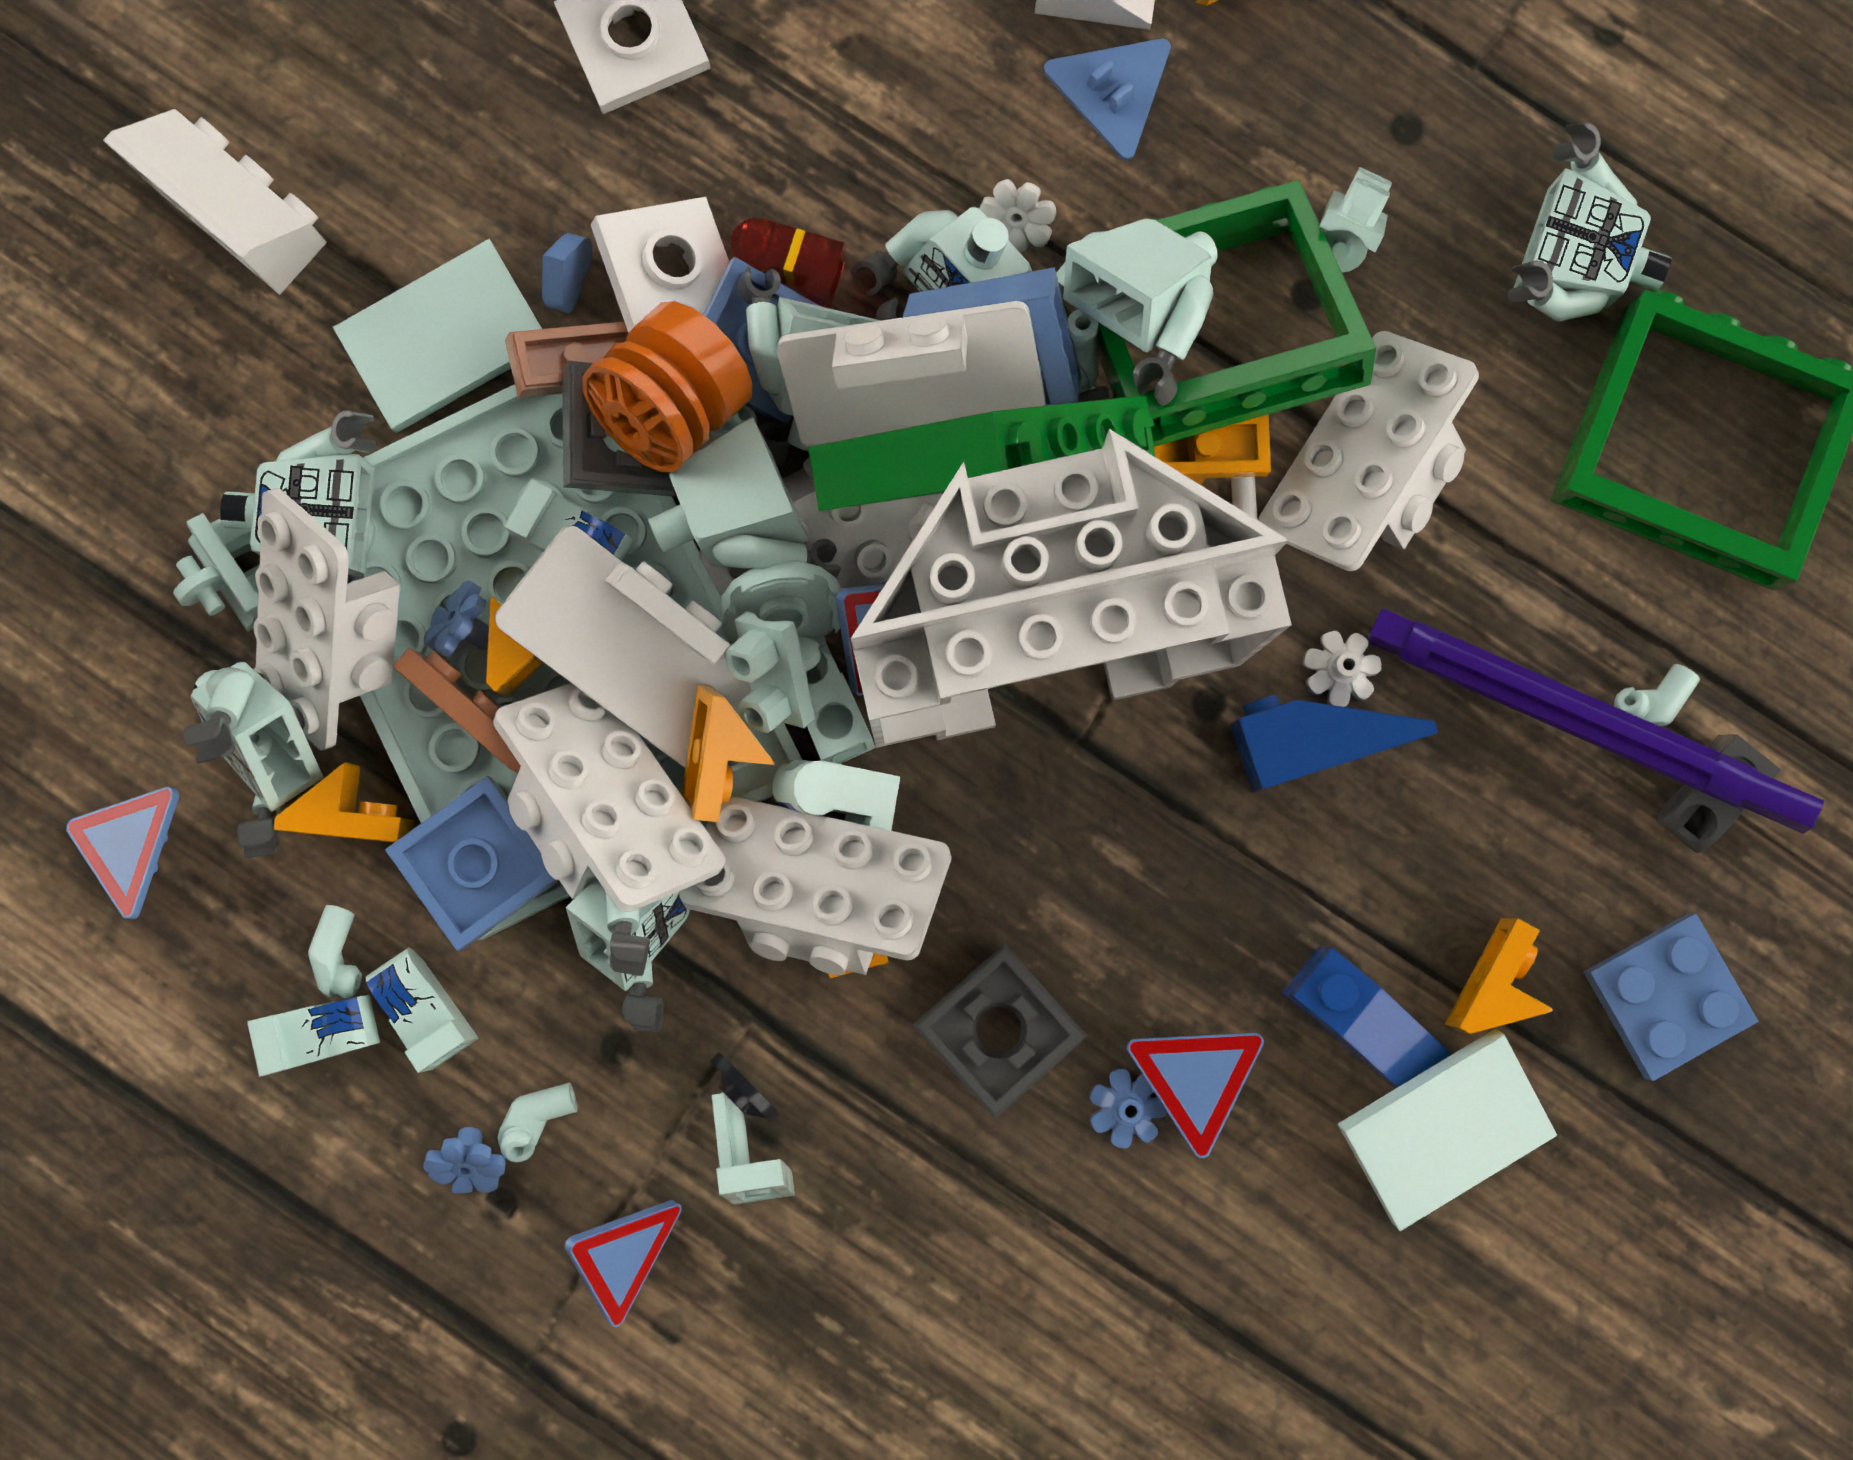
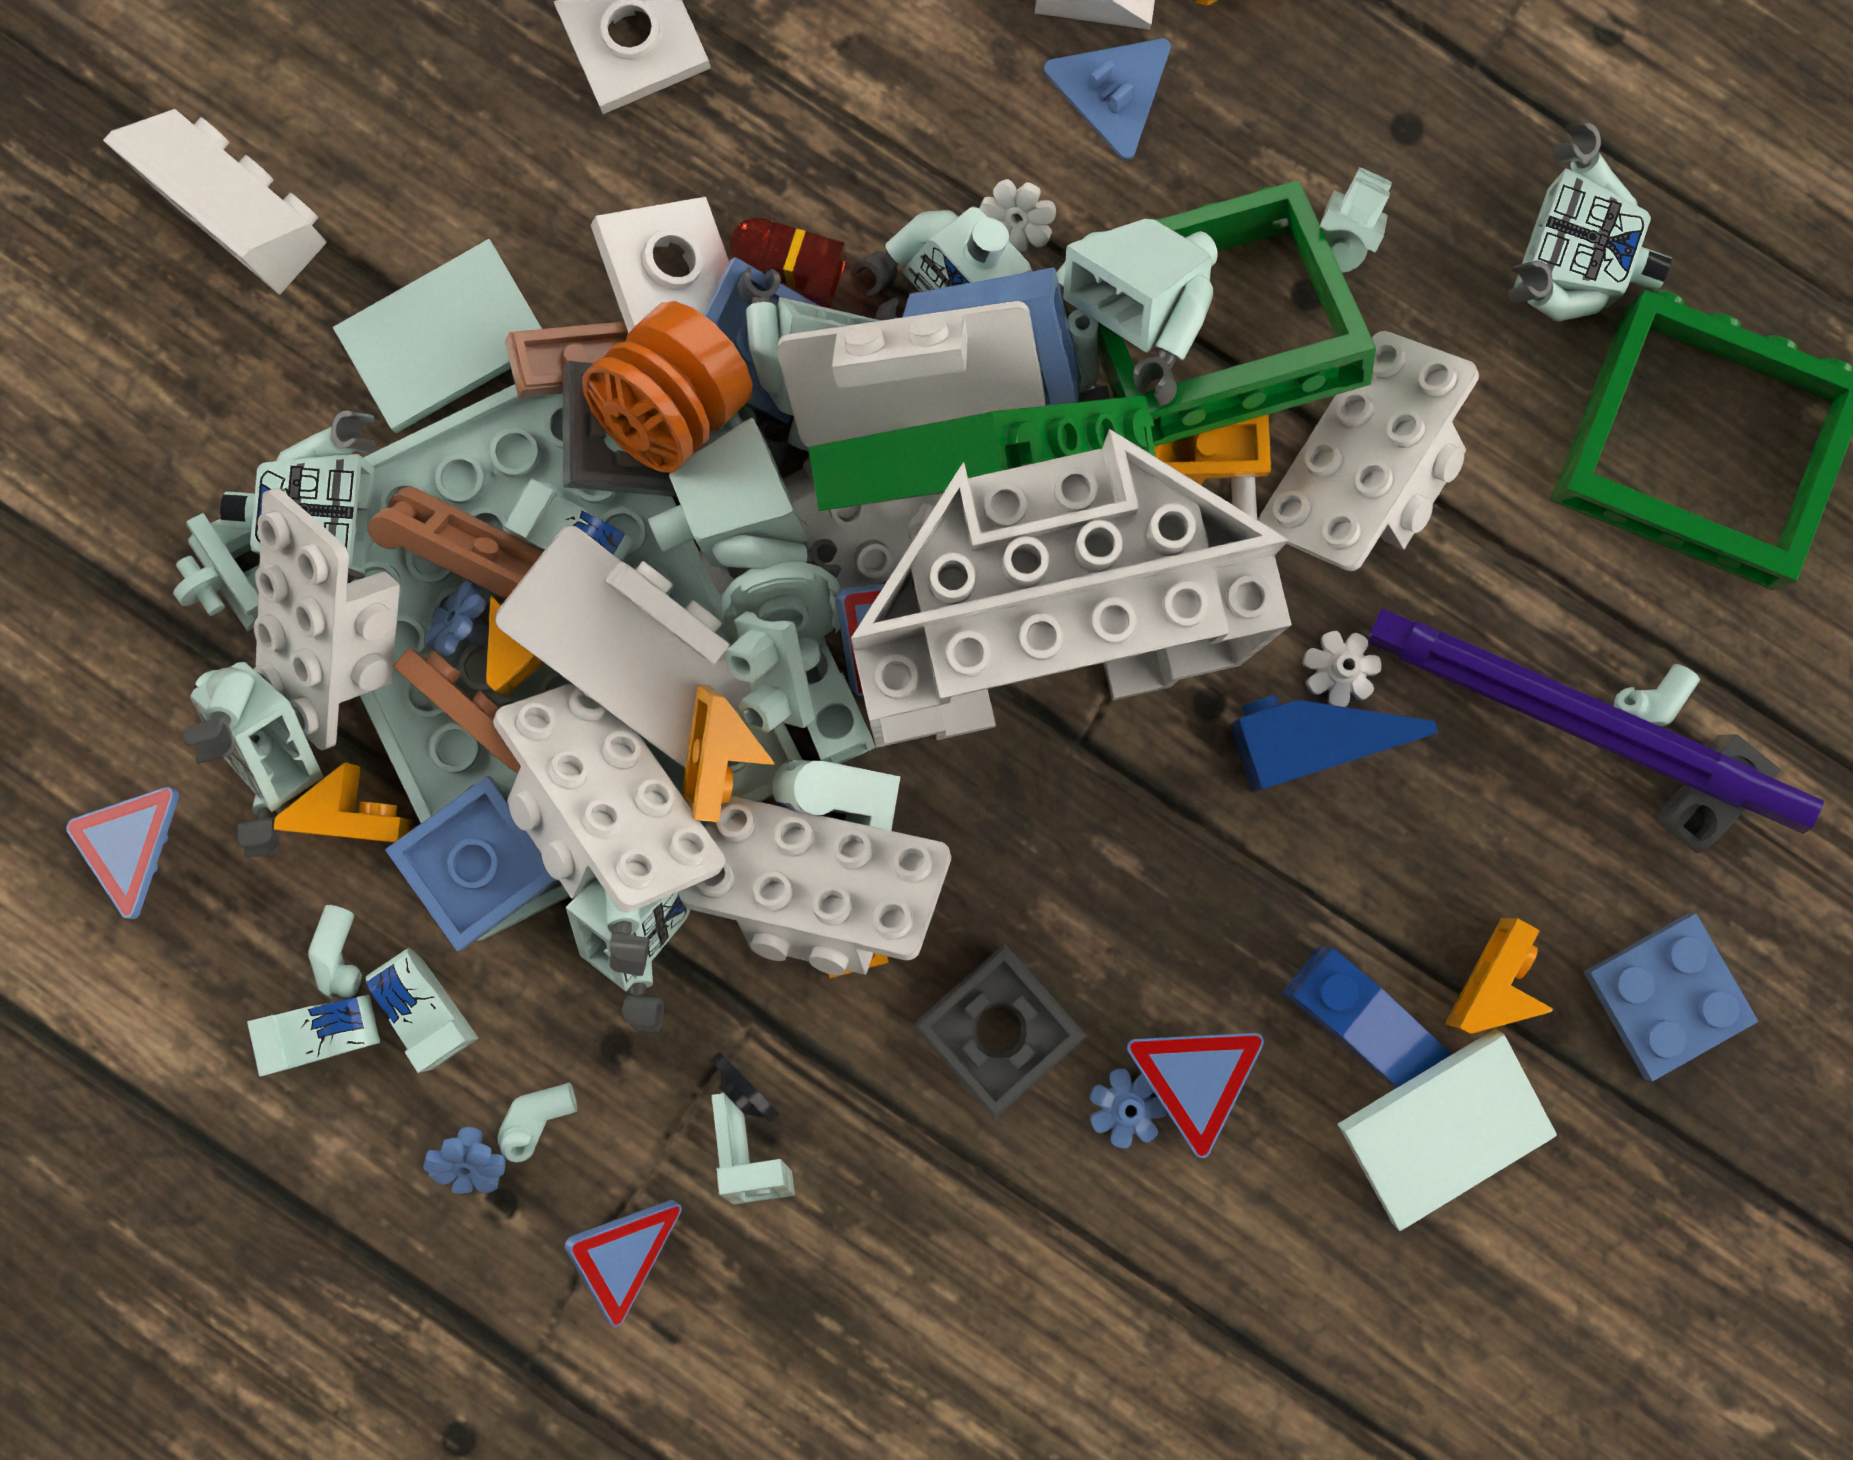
medium blue tile [542,232,593,314] -> none
none -> nougat plate [368,486,544,599]

